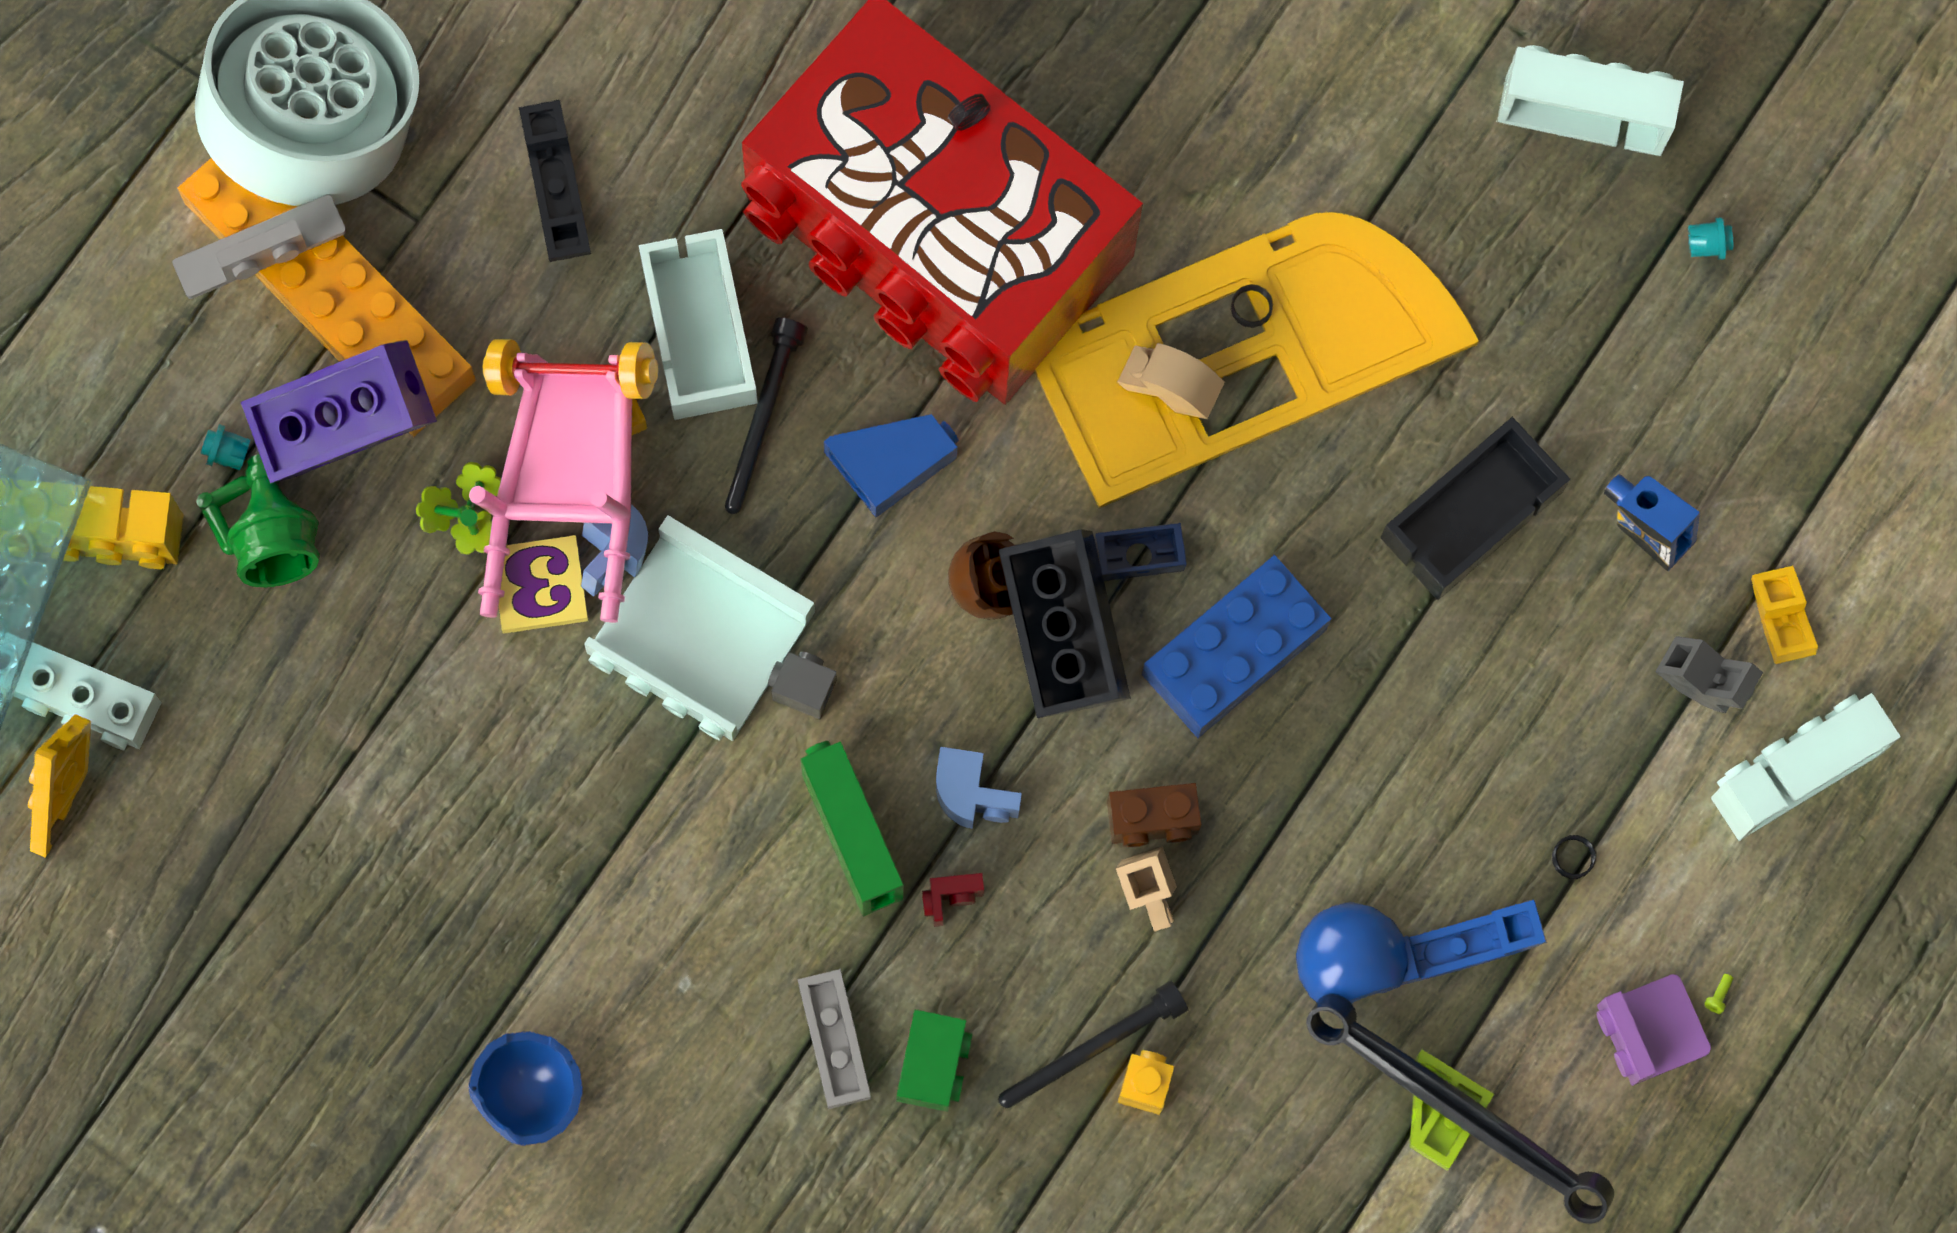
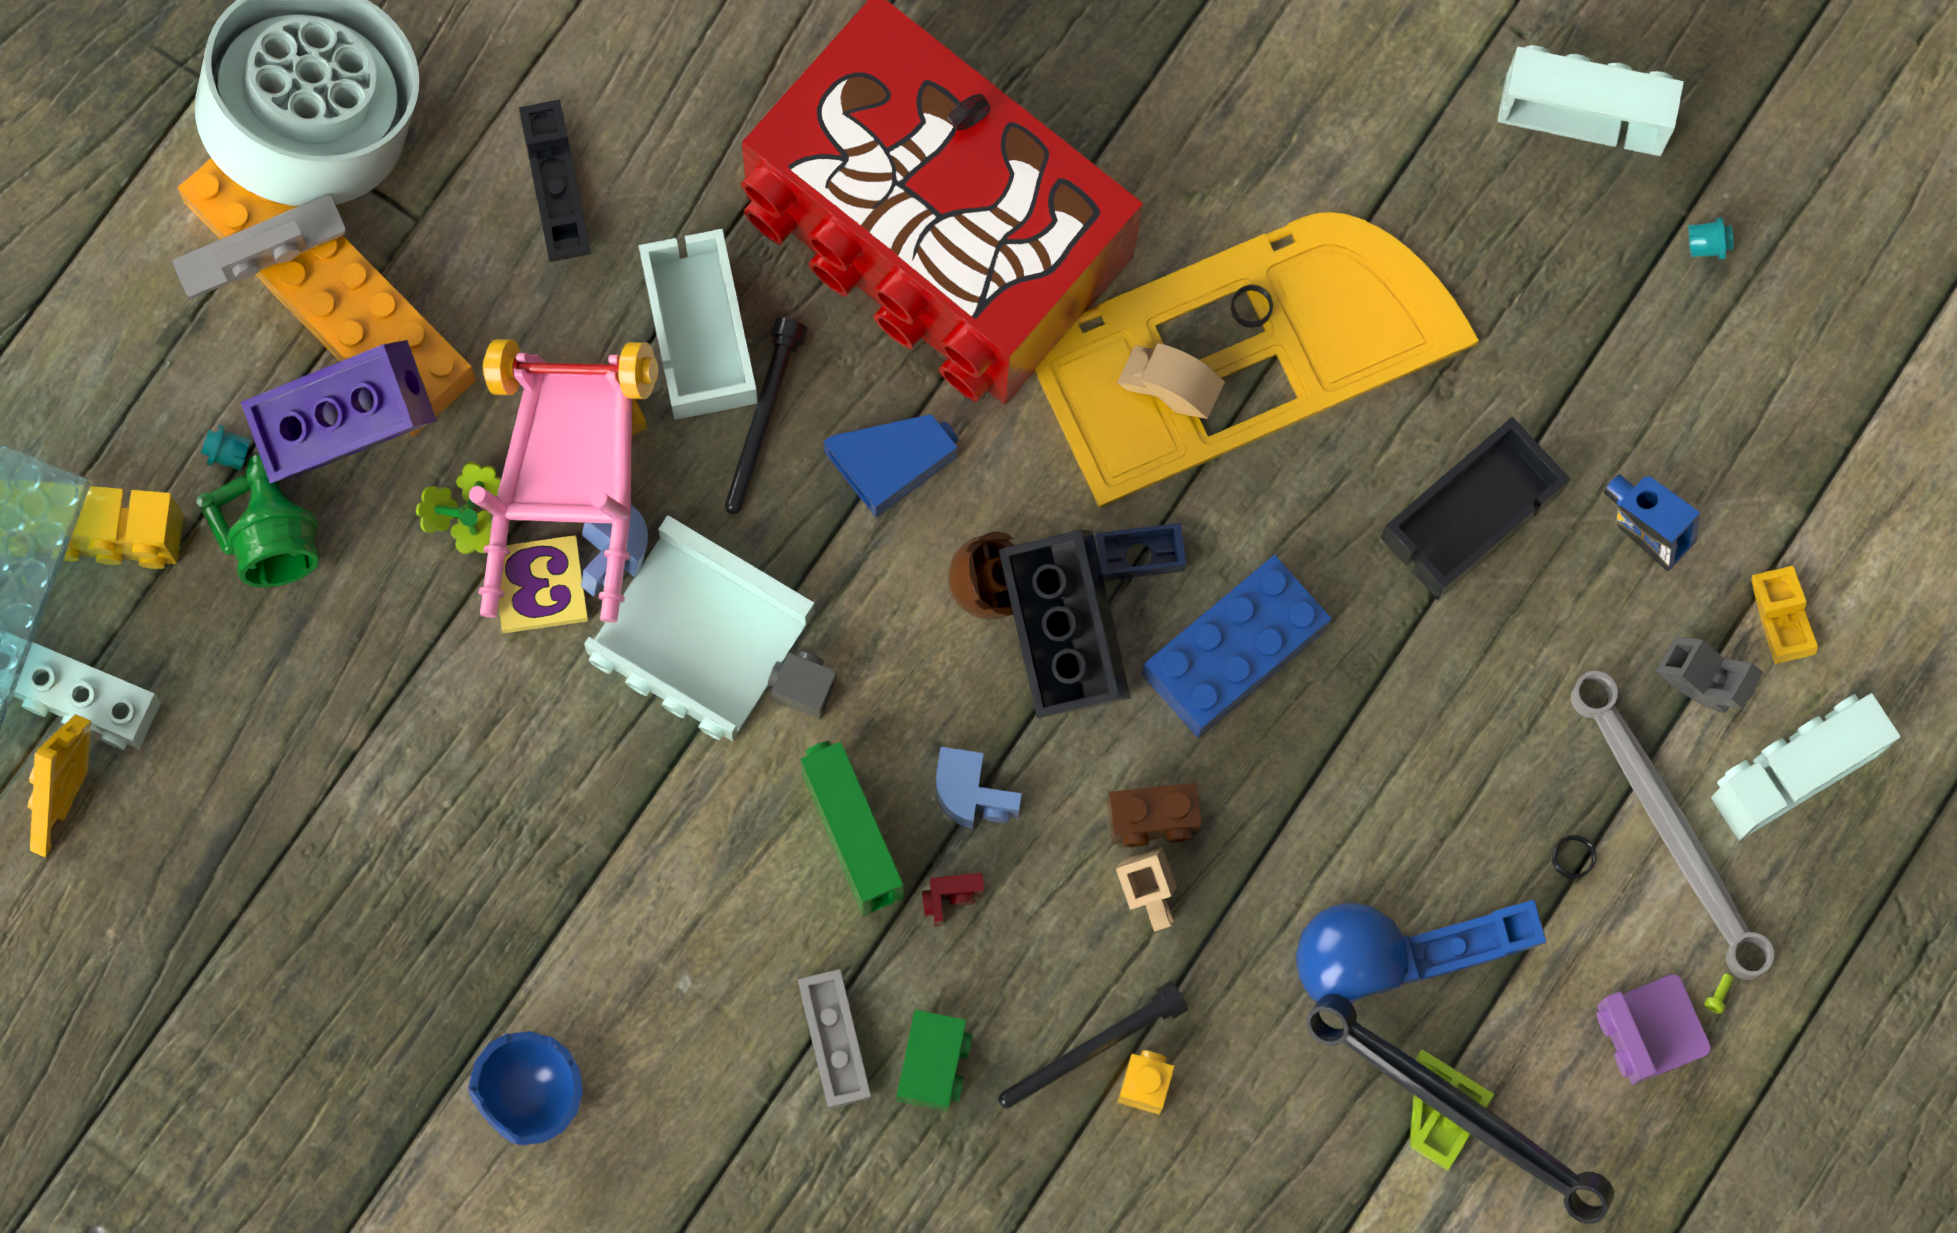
none -> light grey piece [1571,671,1774,980]

